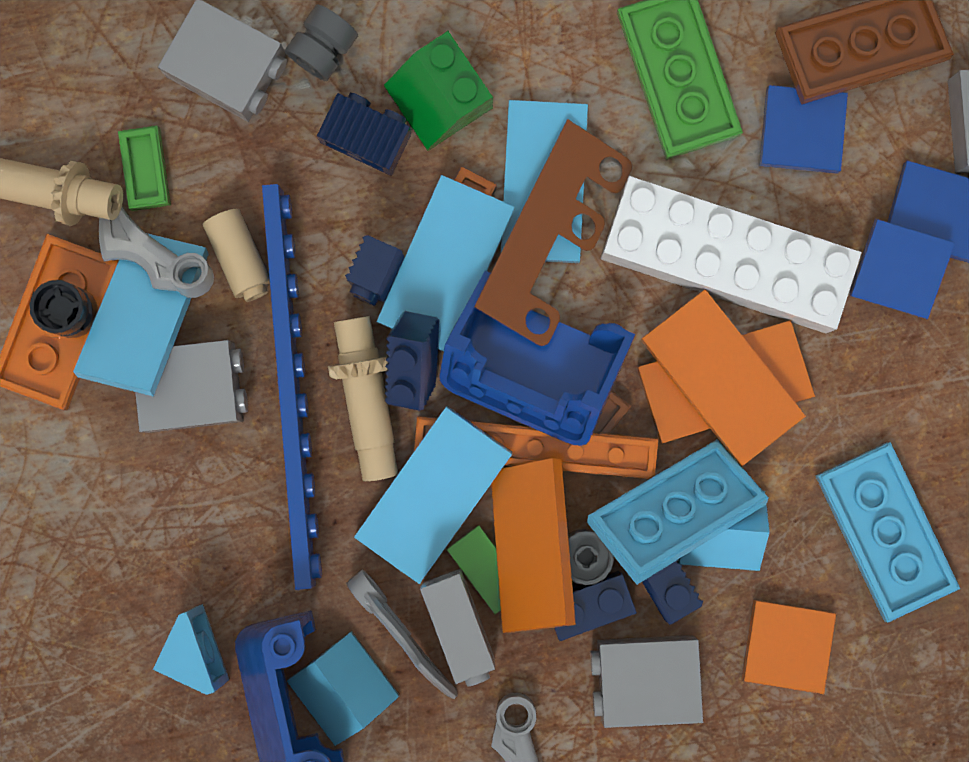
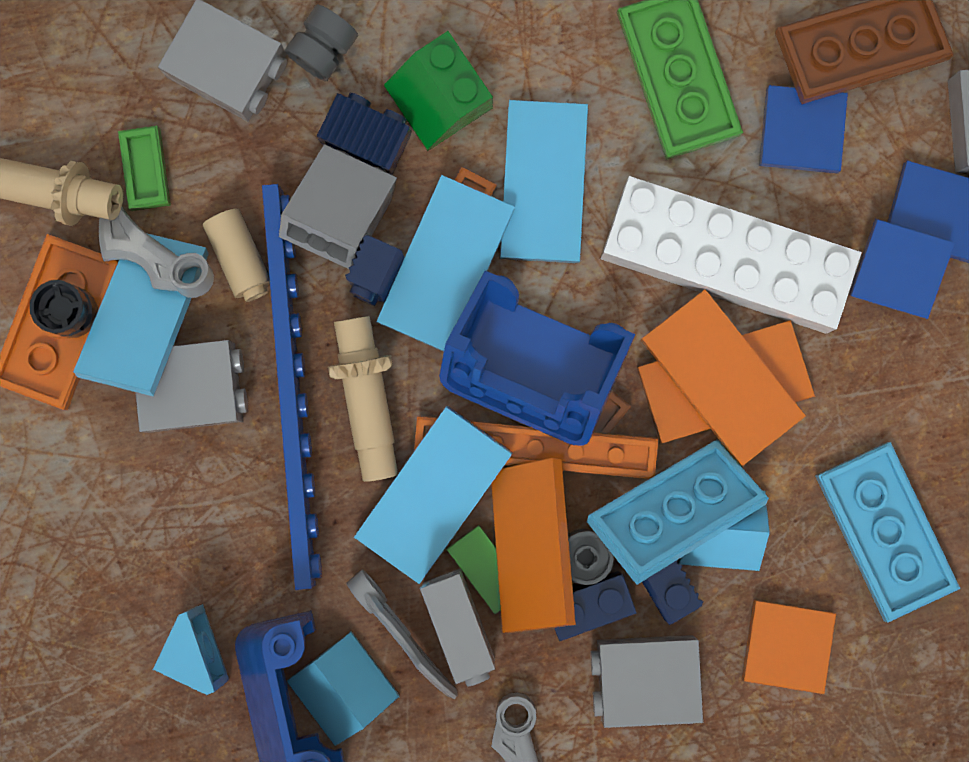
dark blue brick [384,311,439,411] -> none
dark orange piece [474,119,632,346] -> none
none -> light grey brick [279,144,397,269]

